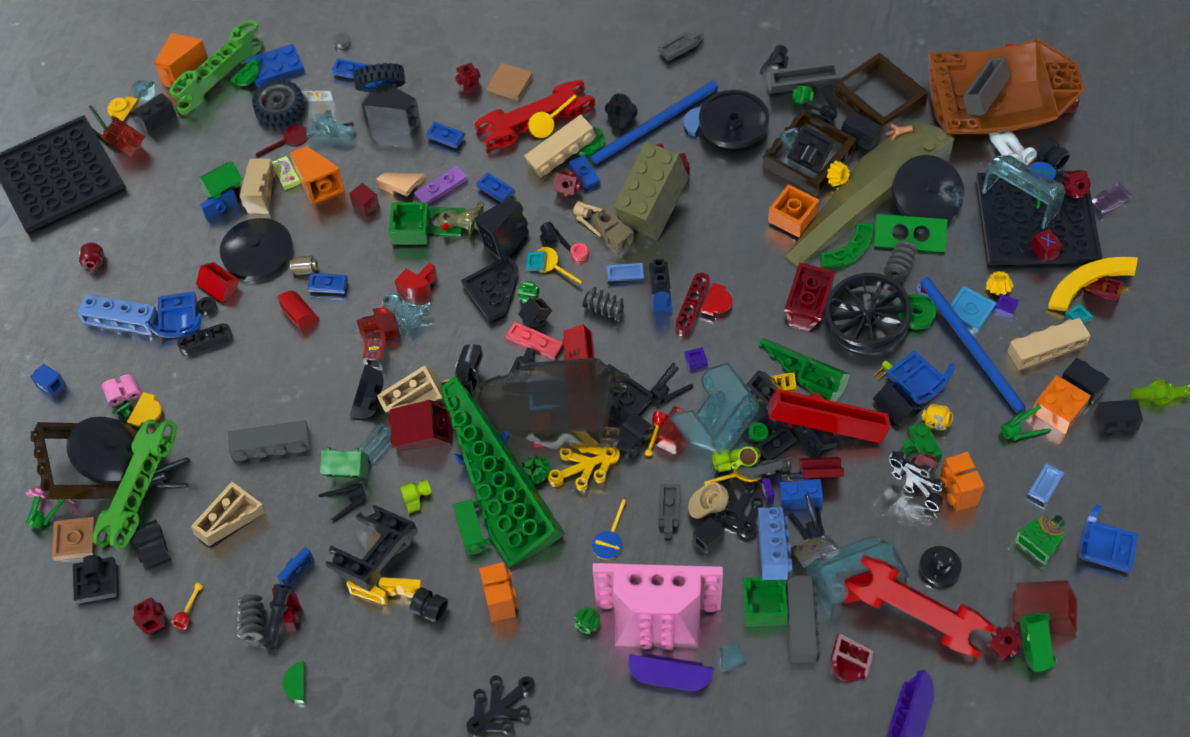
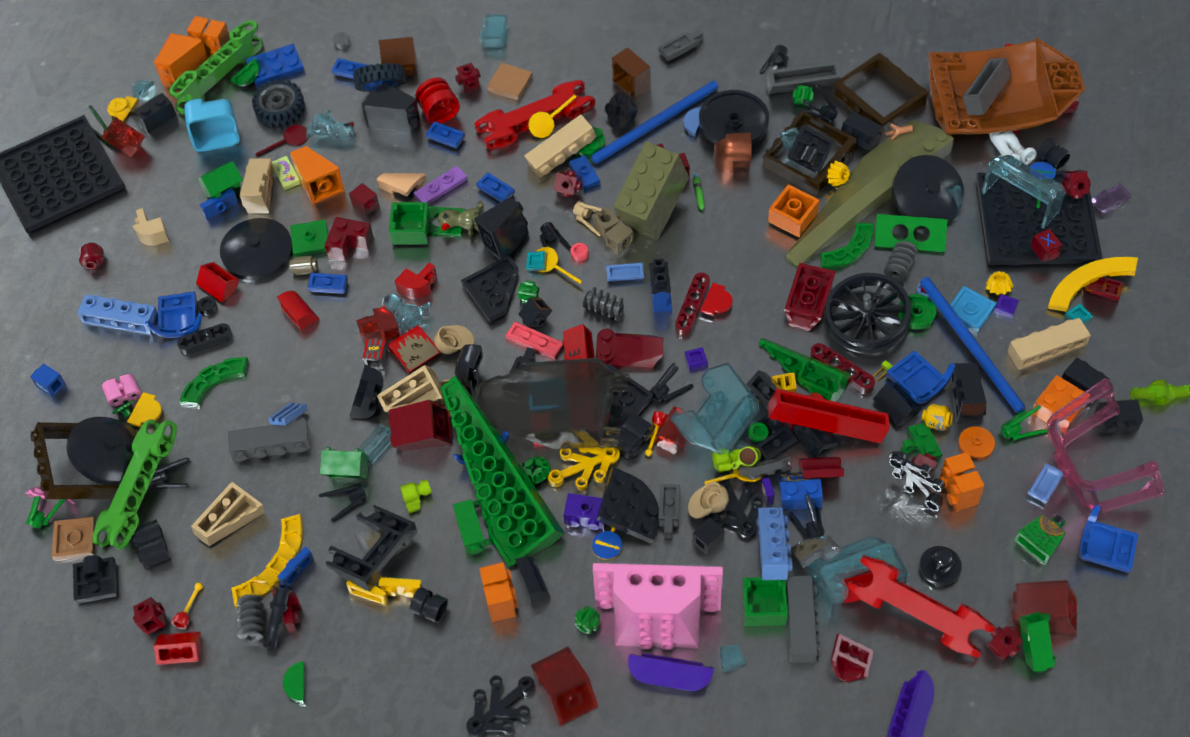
white sticker [301,91,334,101] -> none
none -> tan brick [133,208,169,246]
none -> red brick [153,632,201,665]
none -> green tile [179,357,249,406]
none -> medium azure piece [184,98,240,152]
none -> orange piece [187,16,230,57]
none -> yellow tile [231,514,303,608]
none -> medium blue tile [269,402,308,426]
none -> green plate [290,219,328,257]
none -> dark red brick [324,217,373,261]
none -> reddish brown slope [379,37,418,76]
none -> slope [387,325,440,374]
none -> red wheel [415,77,460,124]
none -> tan cap [434,325,474,355]
none -> clear light blue brick [479,14,508,48]
none -> black brick [515,557,550,604]
none -> clear red slope [530,647,598,726]
none -> dark purple brick [563,493,605,530]
none -> dark red slope [596,329,664,370]
none -> black plate [596,467,659,543]
none -> reddish brown container [612,47,651,100]
none -> bright green piece [693,174,705,210]
none -> copper brick [714,133,752,173]
none -> dark red beam [810,343,875,393]
none -> black wedge [951,363,987,424]
none -> orange piece [958,426,995,460]
none -> clear pink windscreen [1047,378,1165,513]

